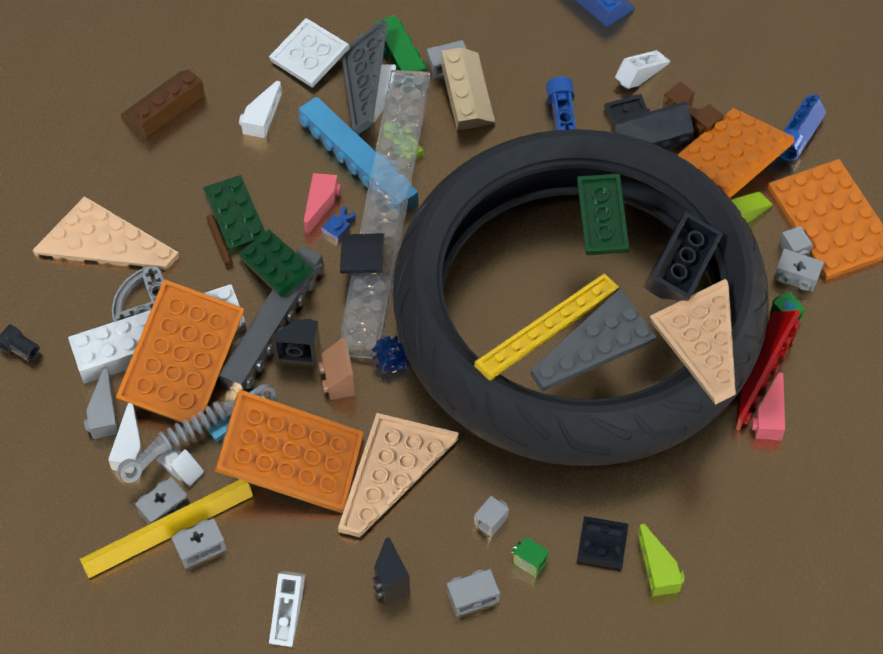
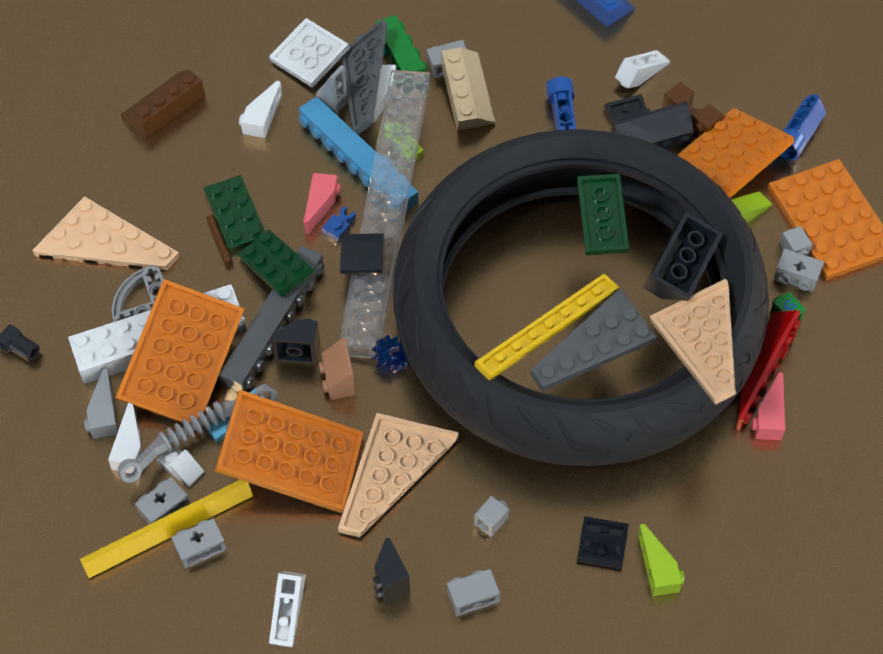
green brick [512,536,549,577] -> none
none -> light grey slope [316,65,348,115]

